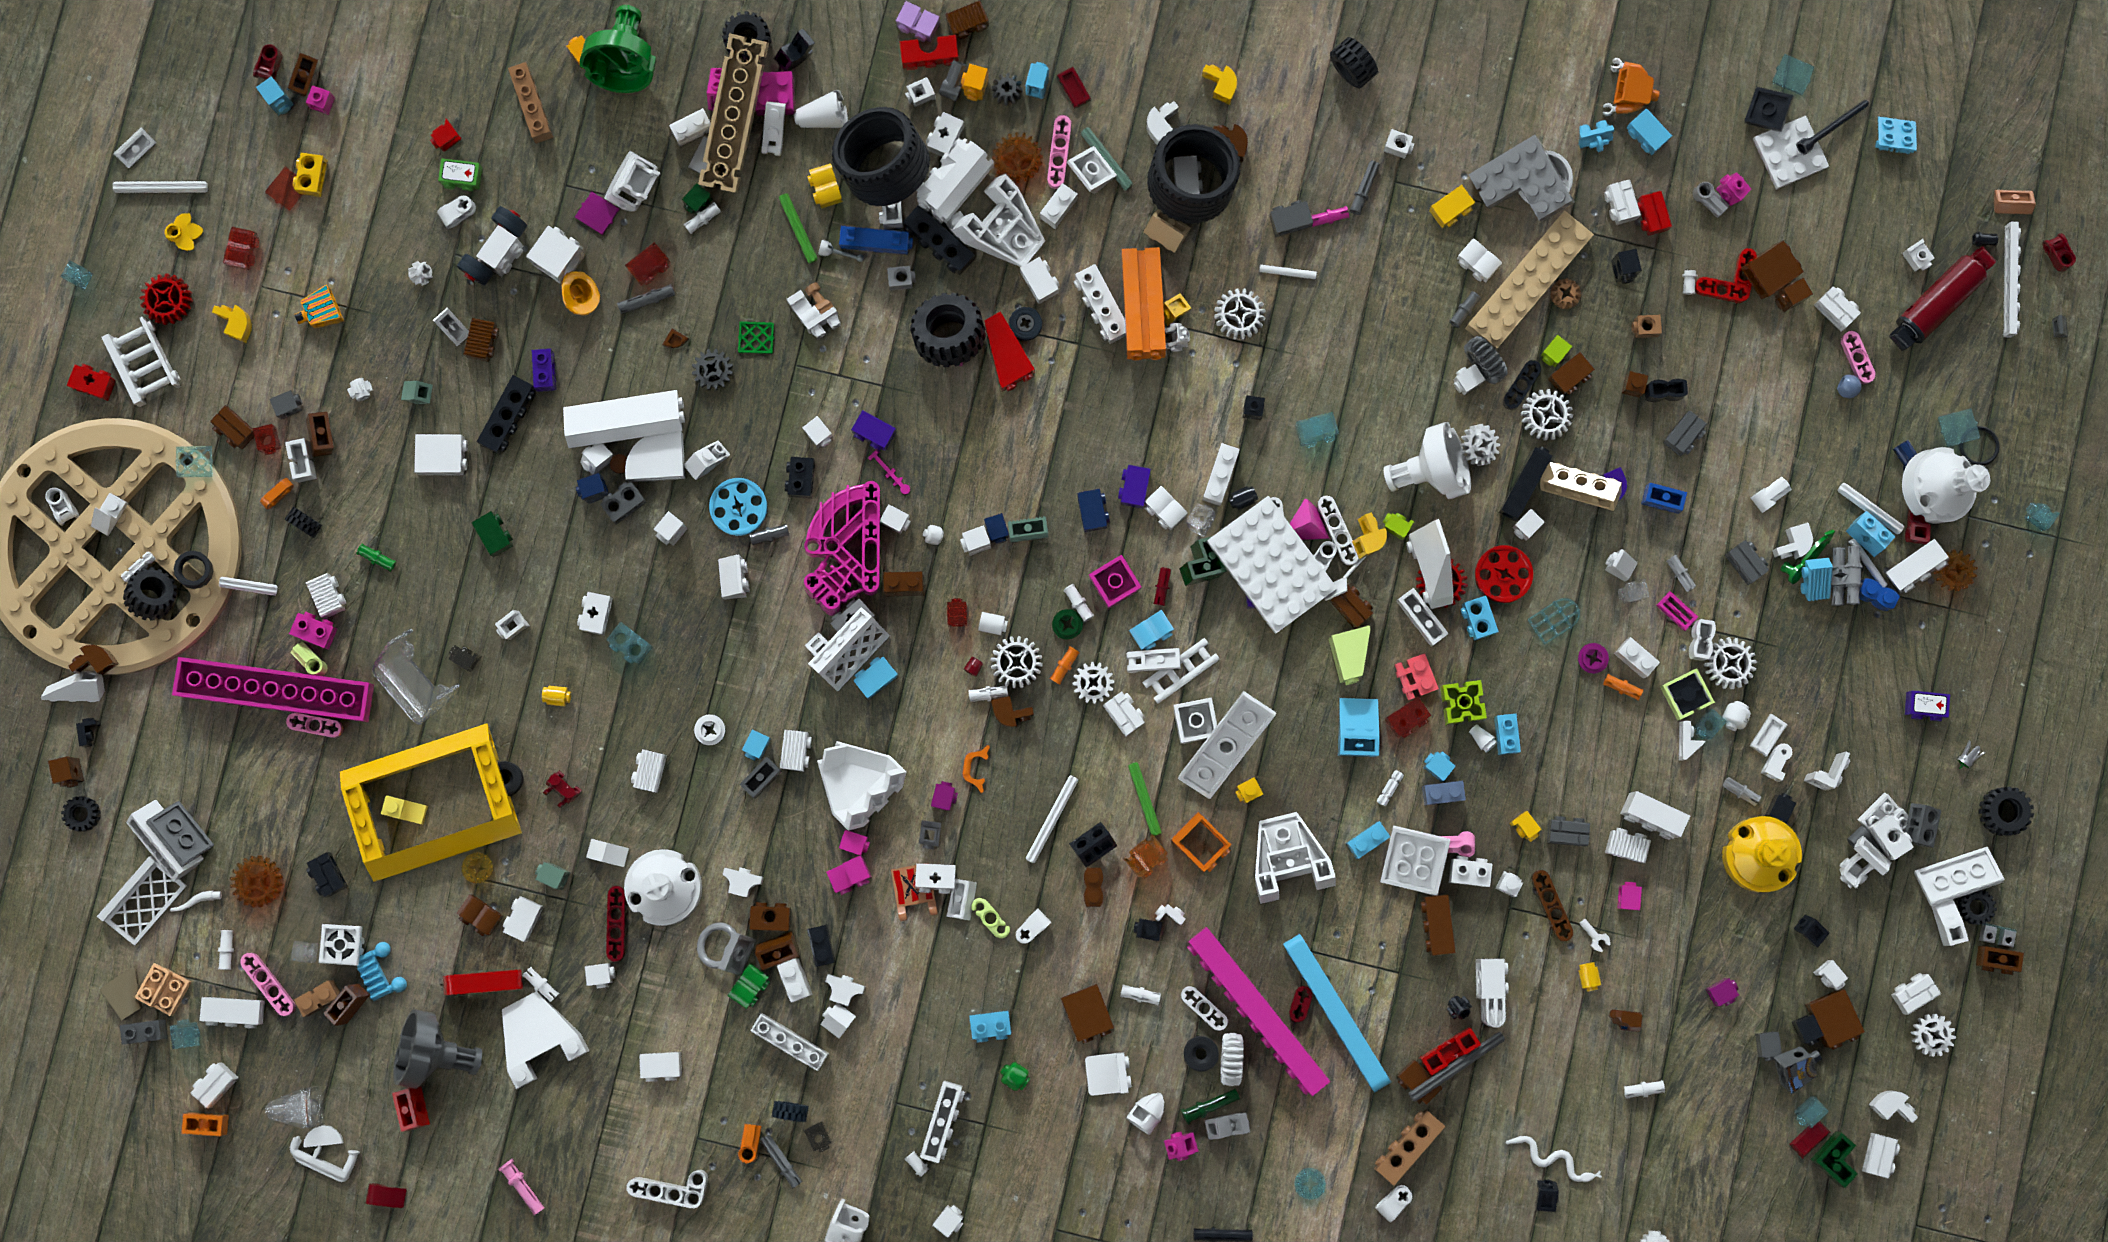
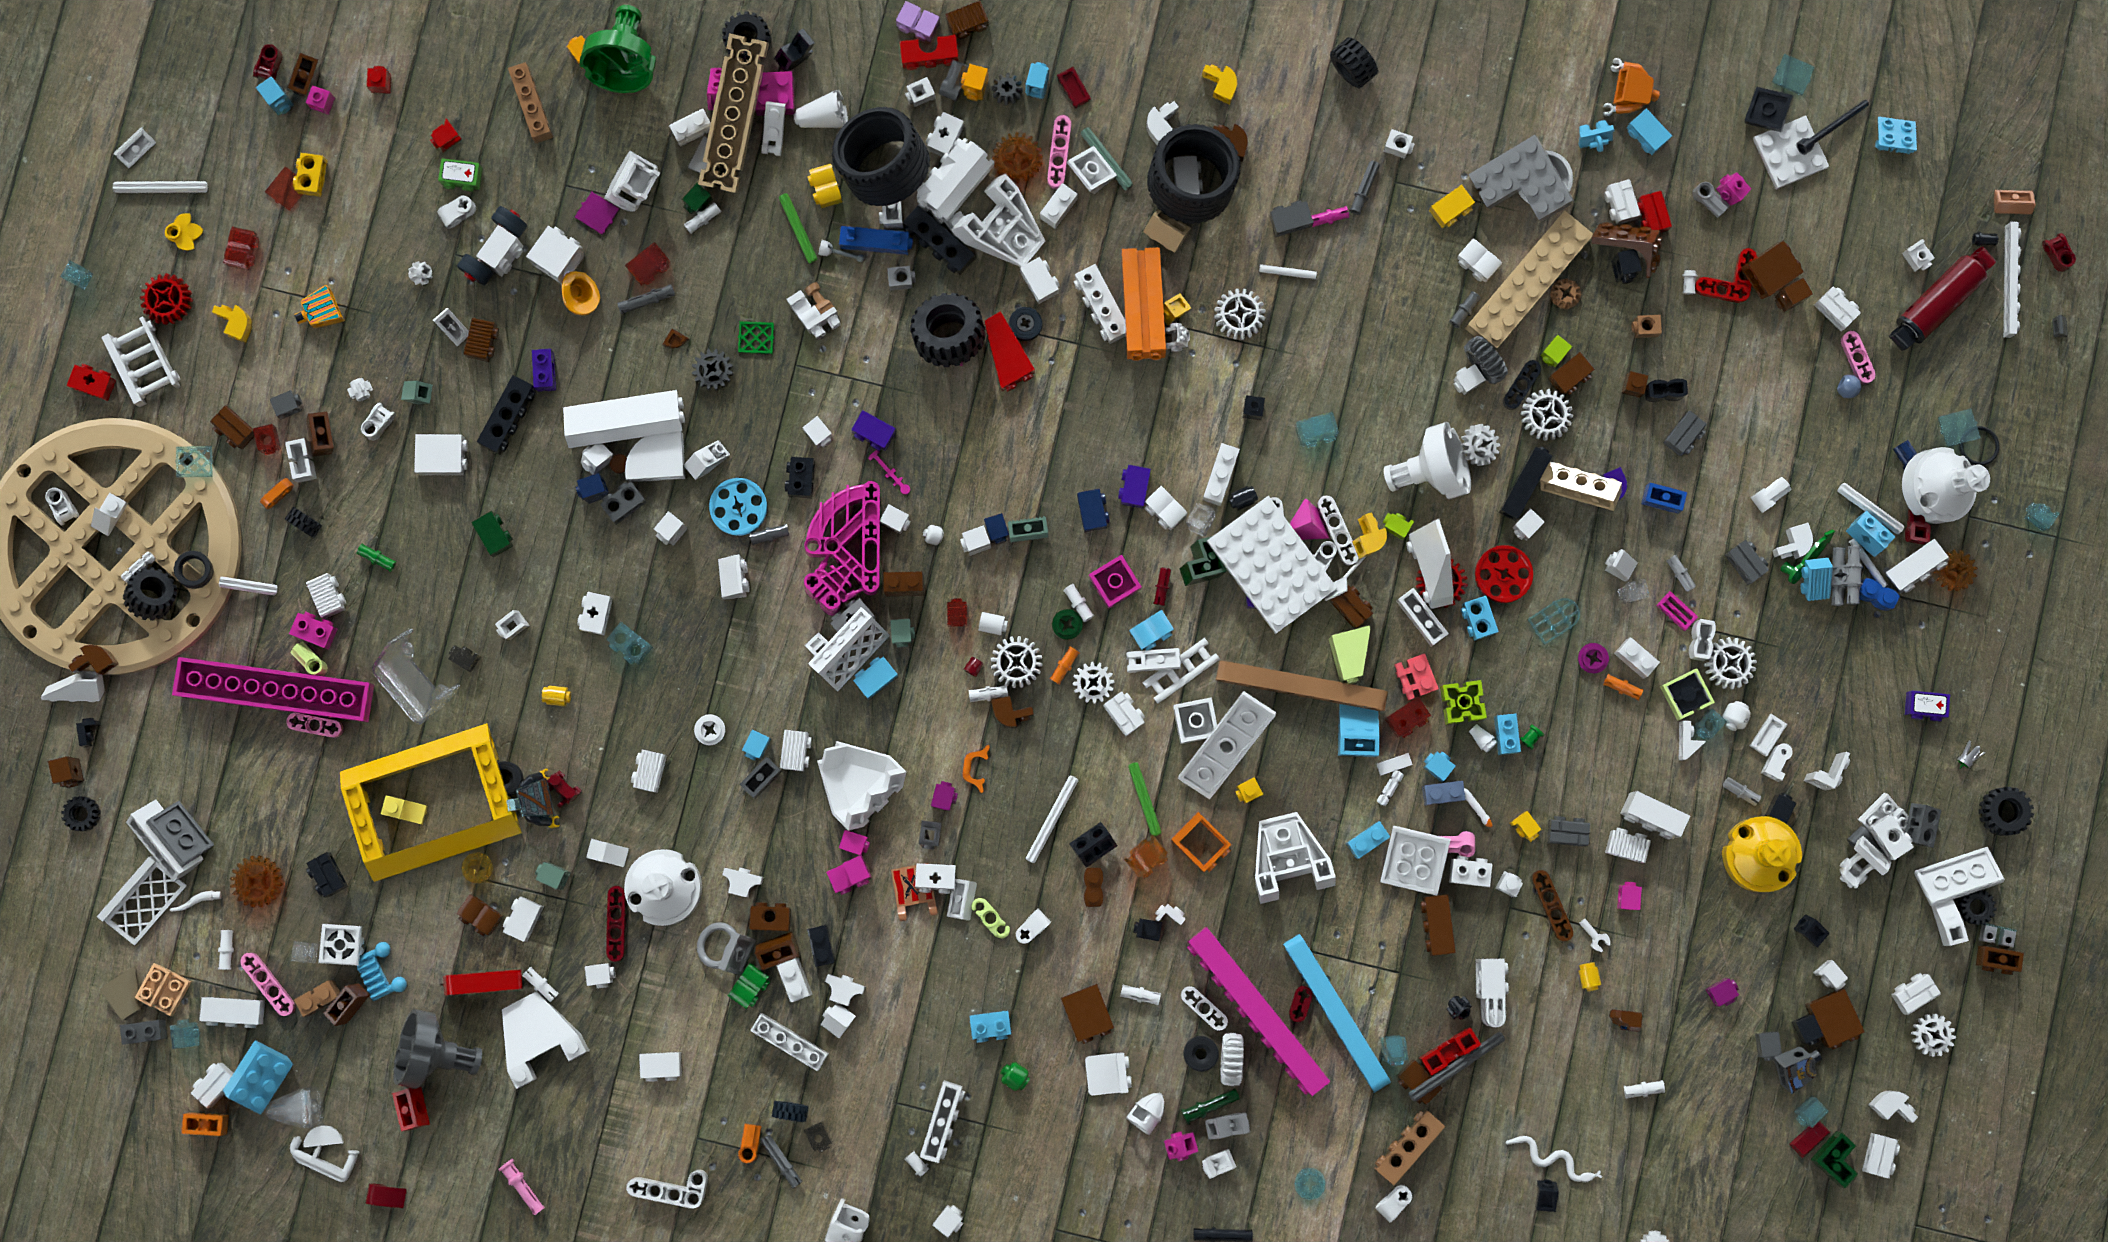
none -> medium azure brick [223,1040,293,1114]
none -> white piece [361,403,396,440]
none -> red brick [366,66,391,93]
none -> torso [506,768,560,828]
none -> sand green brick [891,619,915,648]
none -> white bracket [1202,1149,1236,1179]
none -> medium nougat beam [1216,661,1388,711]
none -> white piece [1376,753,1413,776]
none -> clear light blue arch [1379,1035,1408,1066]
none -> white piece [1464,788,1493,827]
none -> green bush [1519,724,1545,750]
none -> reddish brown bracket [1591,222,1662,278]

